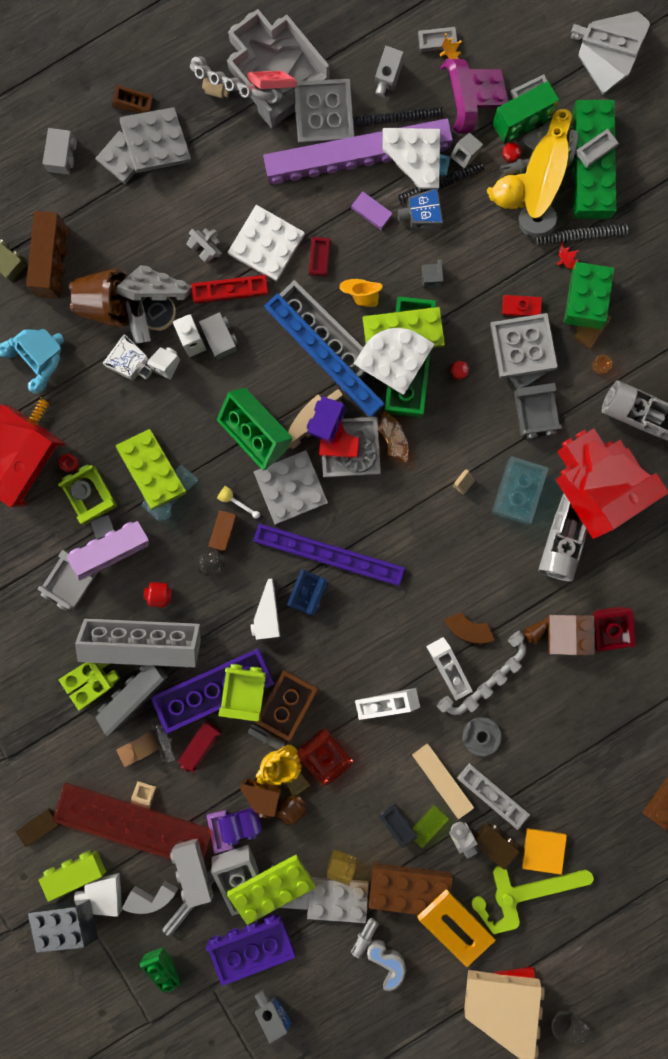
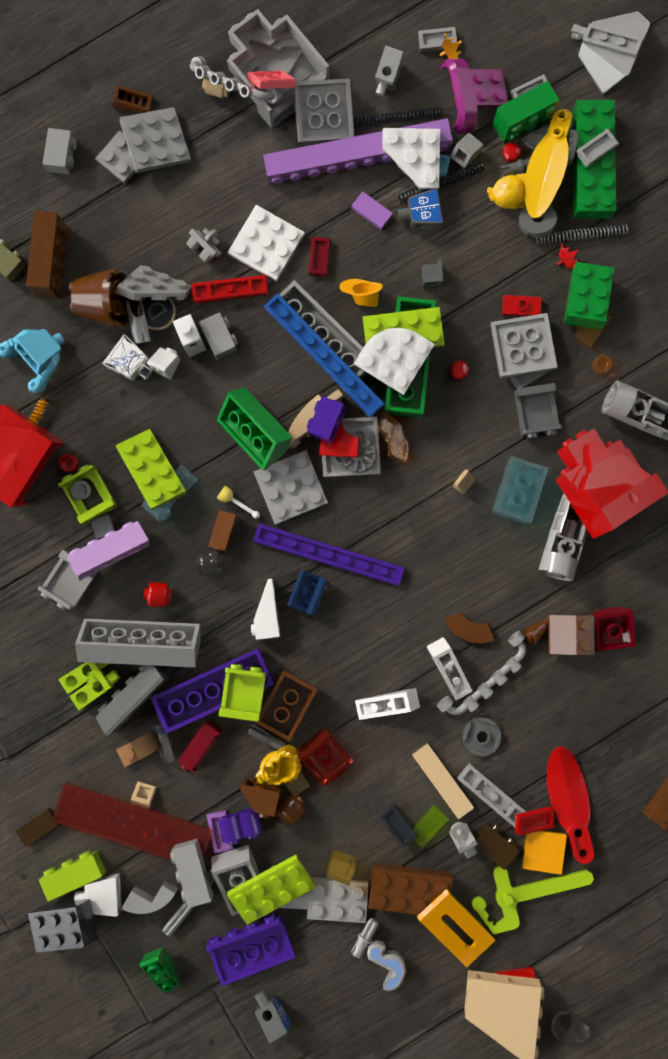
none -> red tile [515,806,554,836]
none -> red plant [547,746,594,864]

